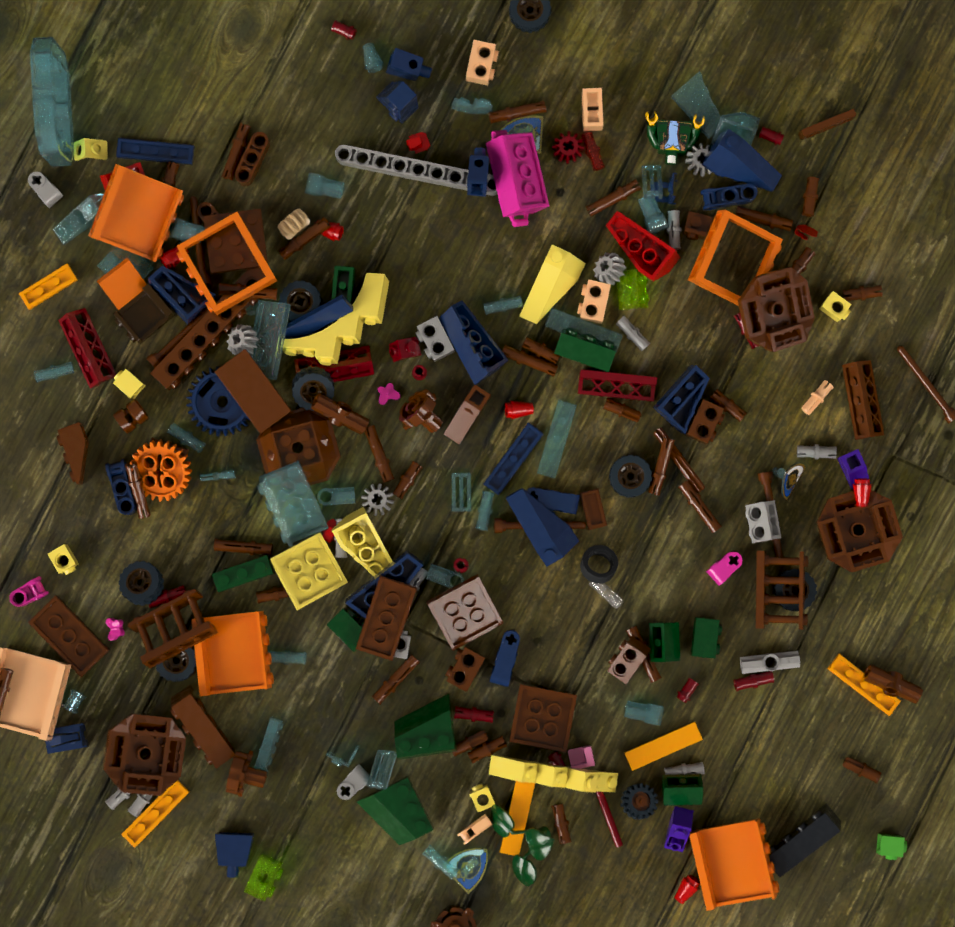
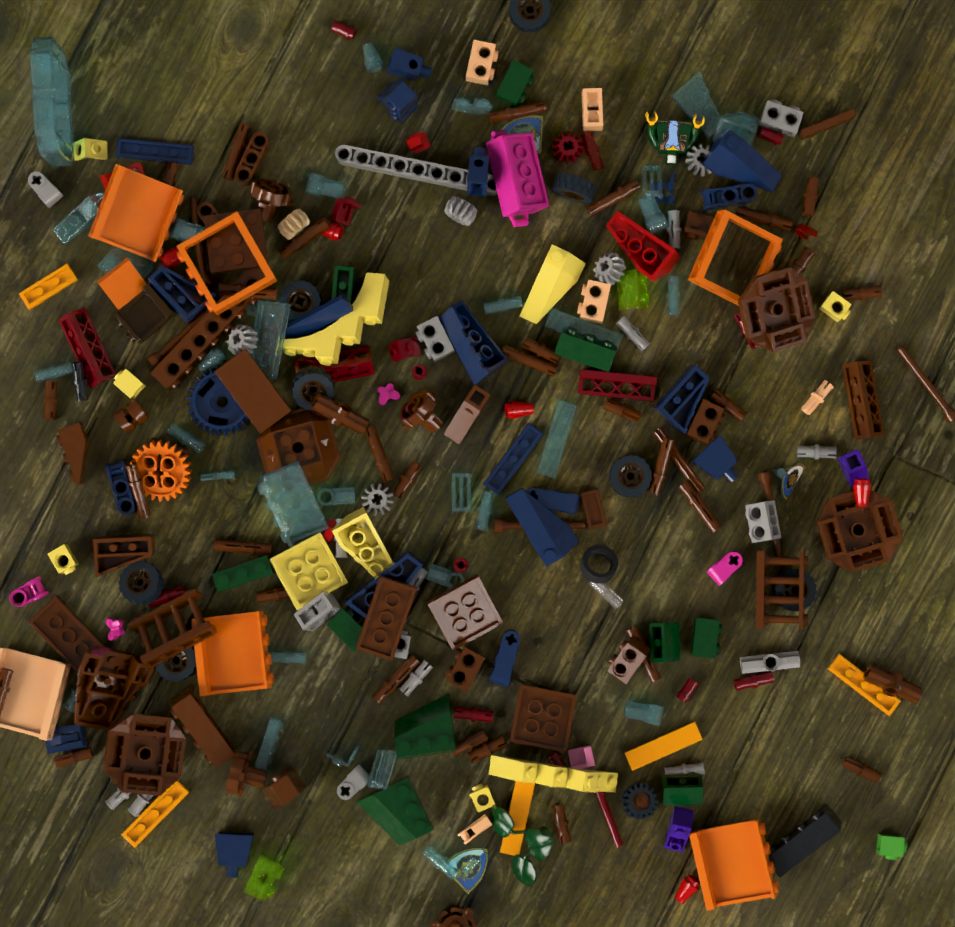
none -> reddish brown pin [43,381,59,420]
none -> reddish brown axle [54,746,94,768]
none -> black pin [71,361,89,401]
none -> reddish brown wedge [74,646,155,730]
none -> reddish brown wedge [93,533,156,577]
none -> clear light blue cone [197,347,227,373]
none -> reddish brown piece [249,179,294,222]
none -> reddish brown wedge [262,768,306,809]
none -> light grey brick [294,592,342,632]
none -> dark red bracket [330,196,362,227]
none -> light grey pin [399,660,433,697]
none -> light grey gear [444,196,478,226]
none -> dark green brick [496,60,535,107]
none -> black wheel [552,173,596,203]
none -> clear light blue pin [666,276,681,316]
none -> dark blue torso [692,436,739,483]
none -> light grey brick [758,100,804,138]

